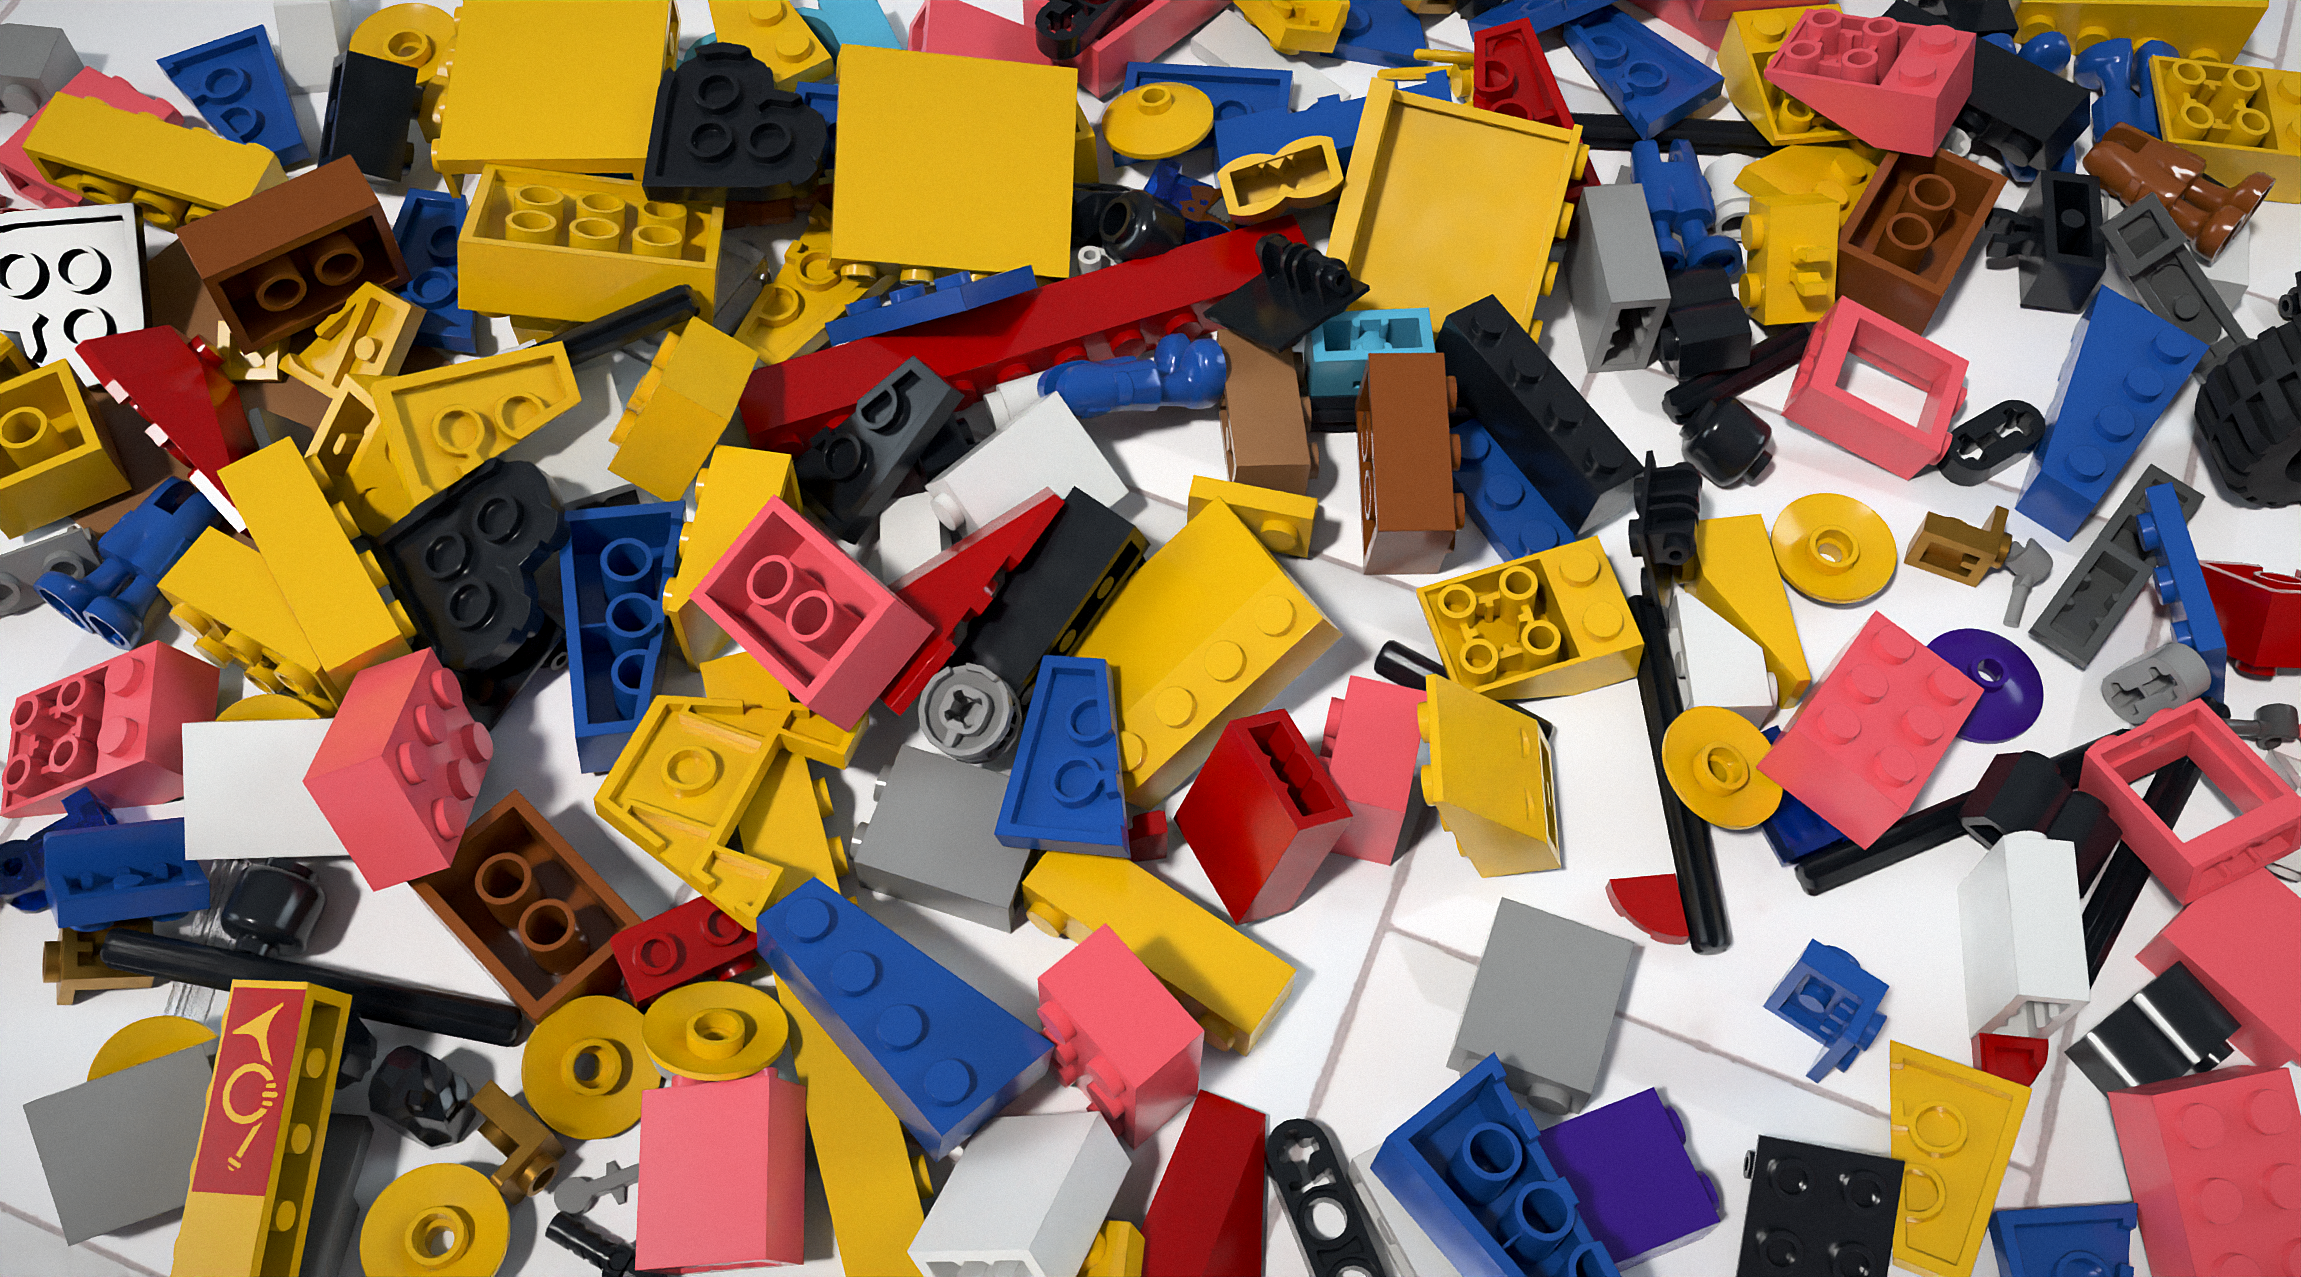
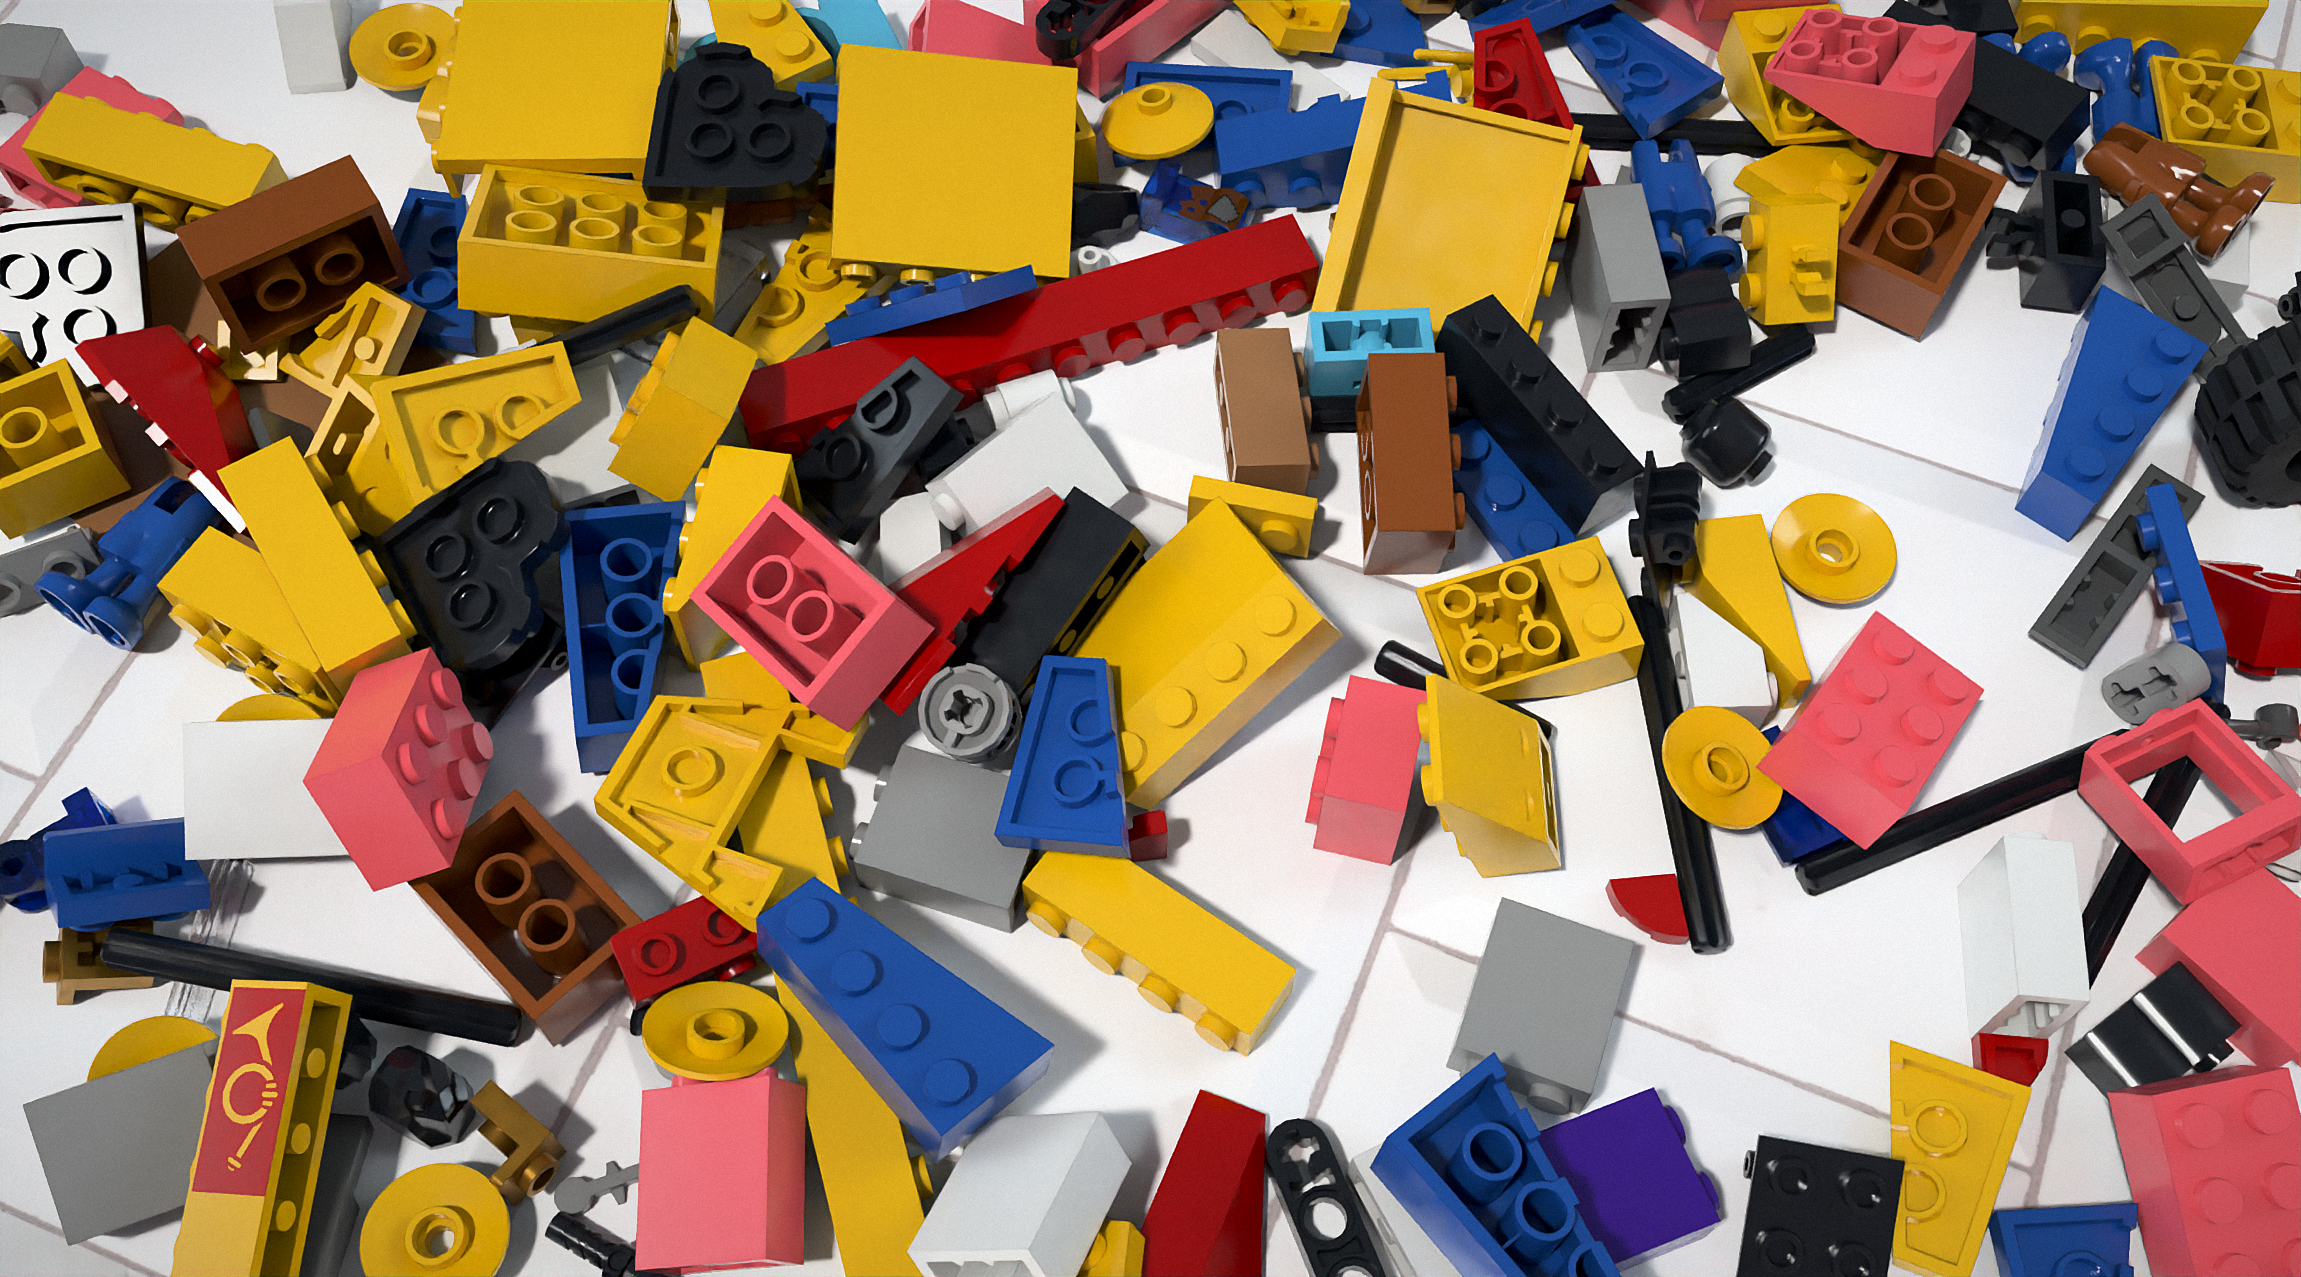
coral slope [0,640,220,819] -> none
blue wing [155,24,311,167] -> none
black head [220,857,328,958] -> none
black brick [317,50,423,187] -> none
yellow dish [521,995,662,1140] -> none
blue piece [1037,333,1226,419] -> none
coral brick [1037,923,1205,1150] -> none
black head [1099,189,1186,263] -> none
red brick [1173,708,1354,926] -> none
black hinge [1203,233,1370,354] -> none
yellow brick [1217,136,1344,226] -> none
blue bracket [1762,938,1890,1084] -> none
coral window [1781,295,1970,481] -> none
pearl gold bracket [1903,505,2013,588] -> none
dark purple dish [1926,628,2044,744] -> none
black beam [1937,400,2046,487] -> none
black brick [1956,750,2123,898] -> none
light grey hand [2003,538,2053,628] -> none

